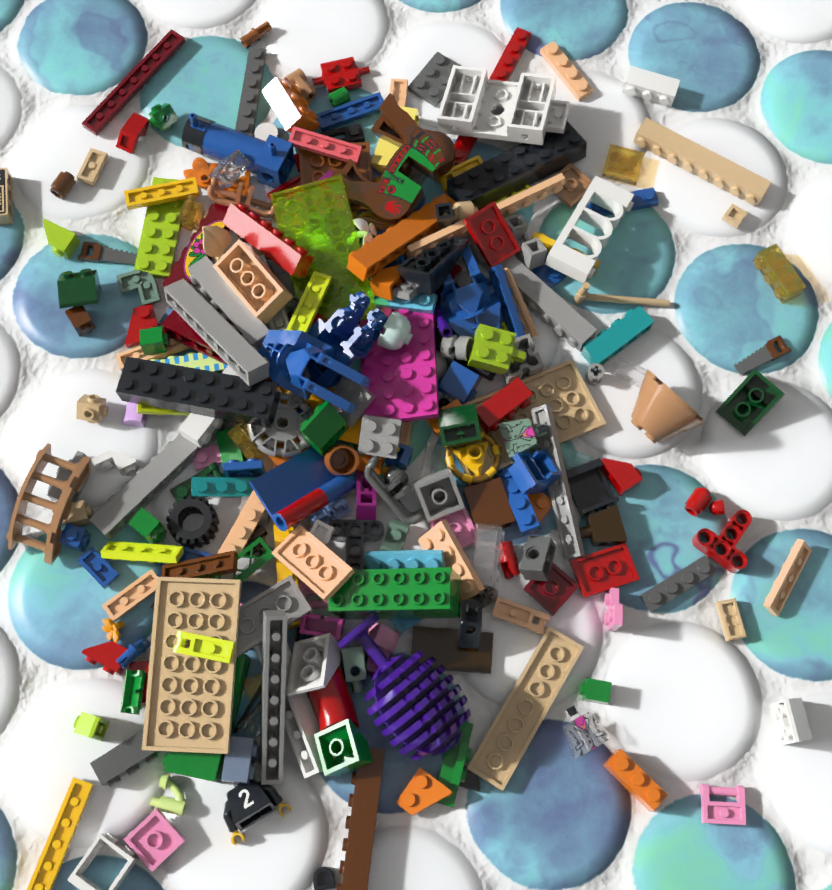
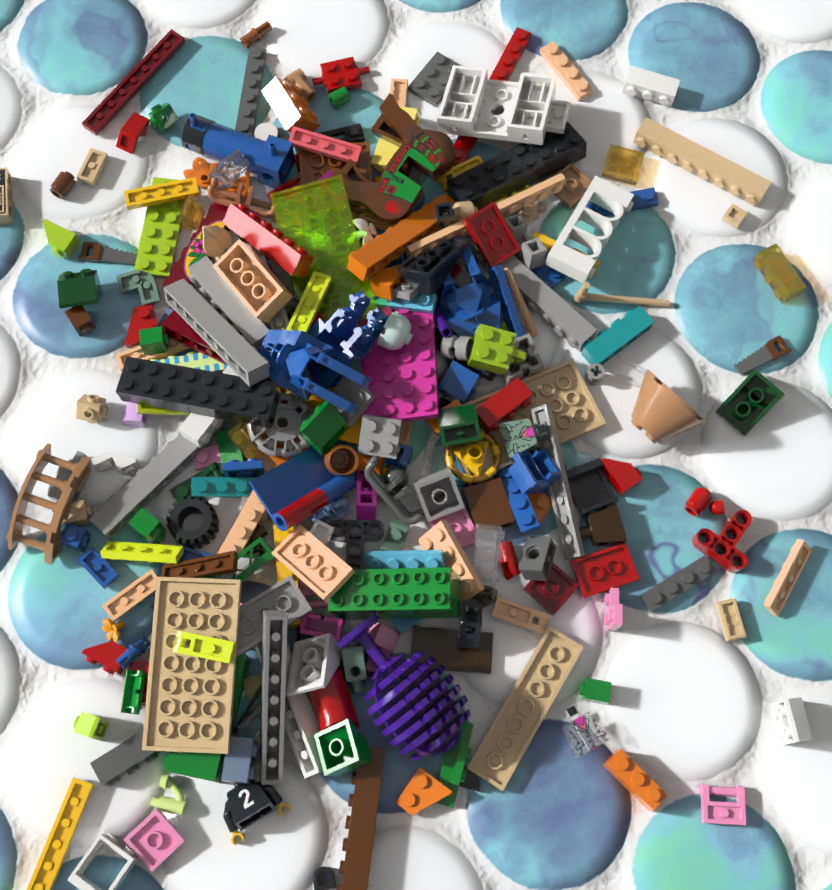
blue plate [316,92,384,132] -> none
none -> tan plate [514,200,547,225]

